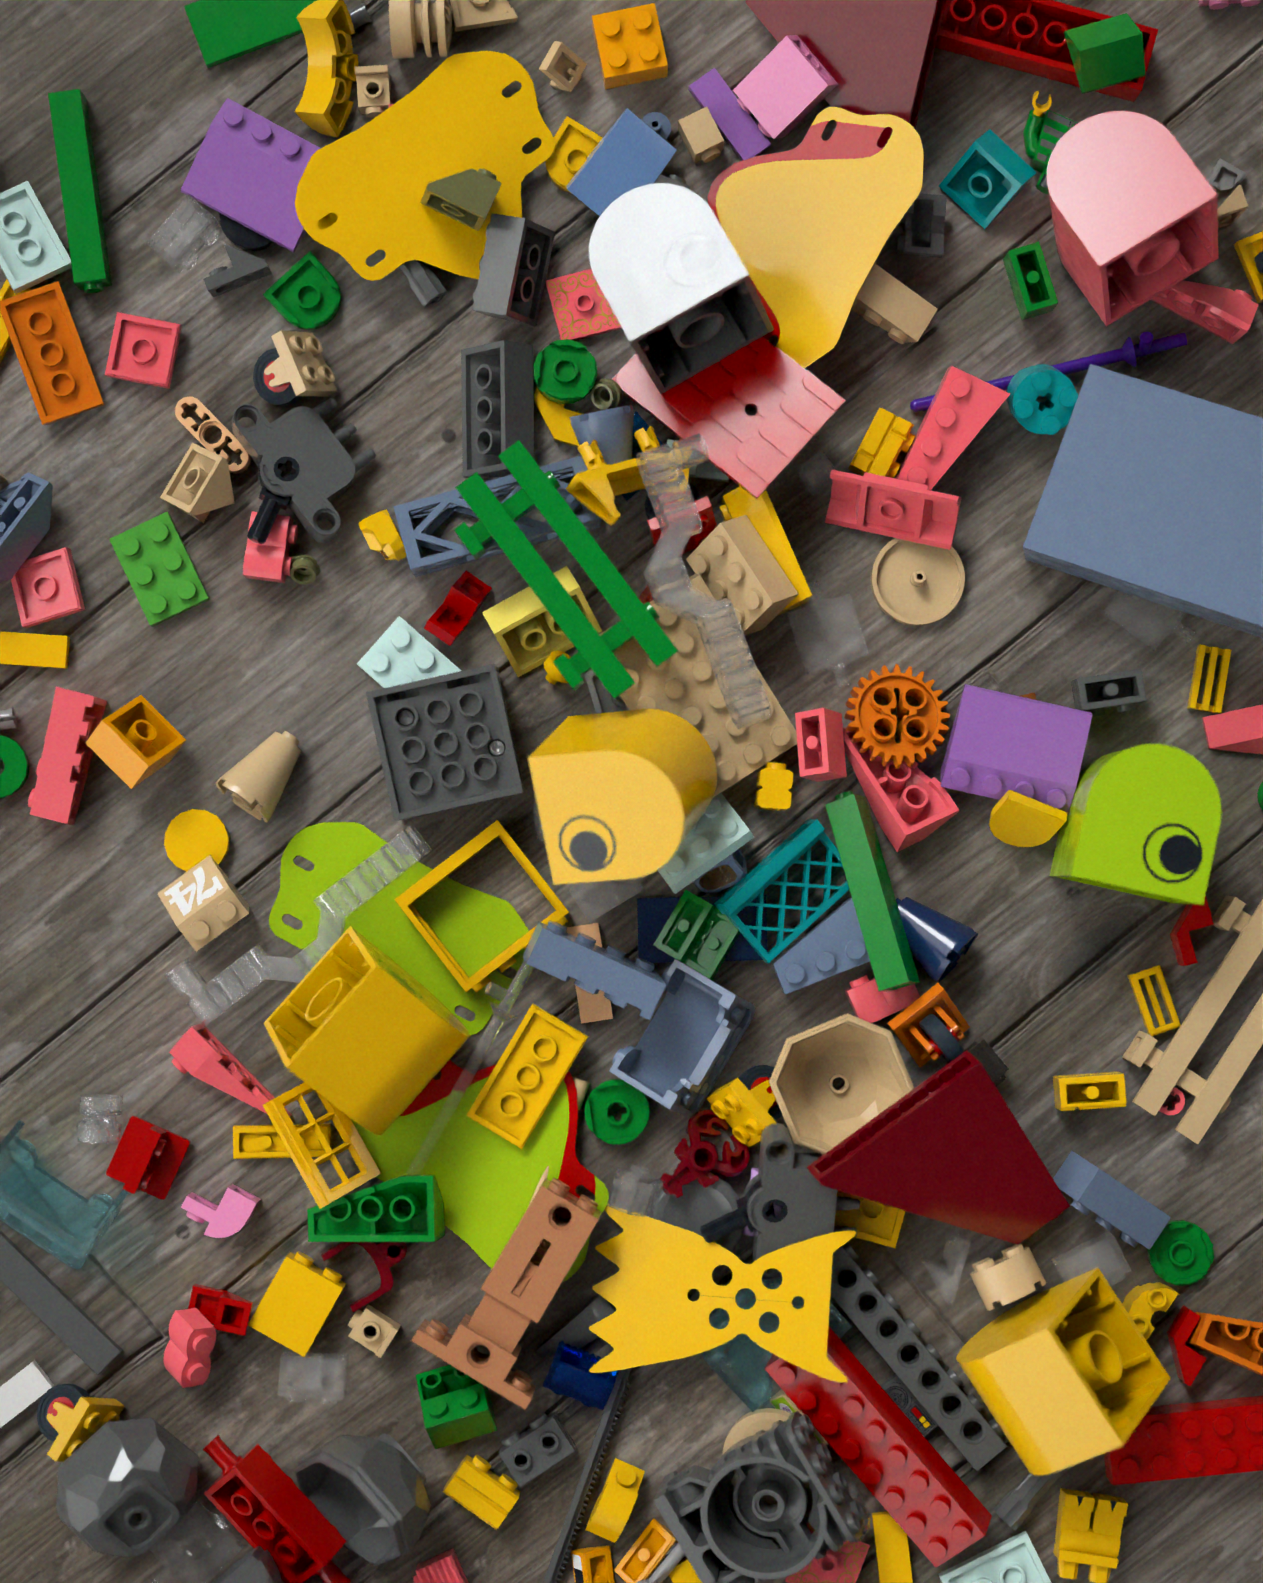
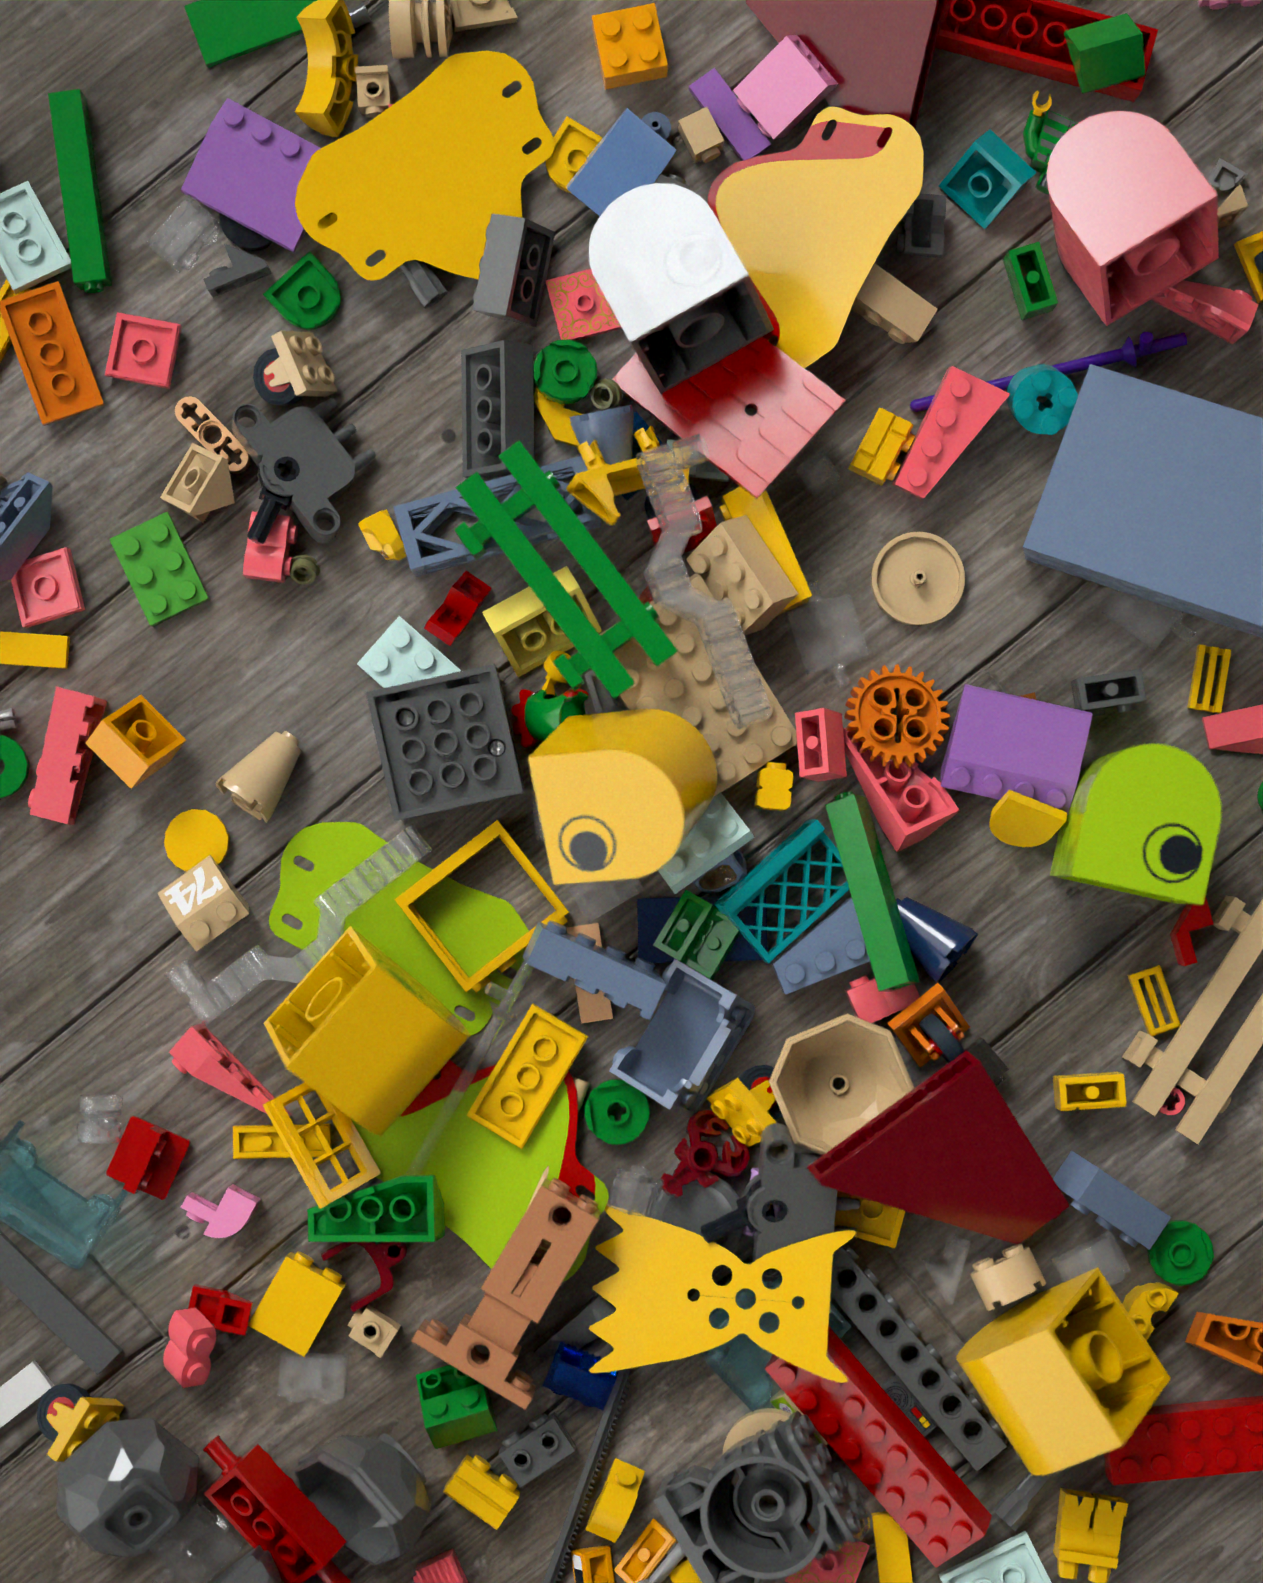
olive slope [420,168,502,231] -> none
tan bracket [539,41,587,92] -> none
coral piece [825,470,961,550] -> none
red slope [1167,1305,1207,1386] -> none
none -> green piece [511,678,589,748]

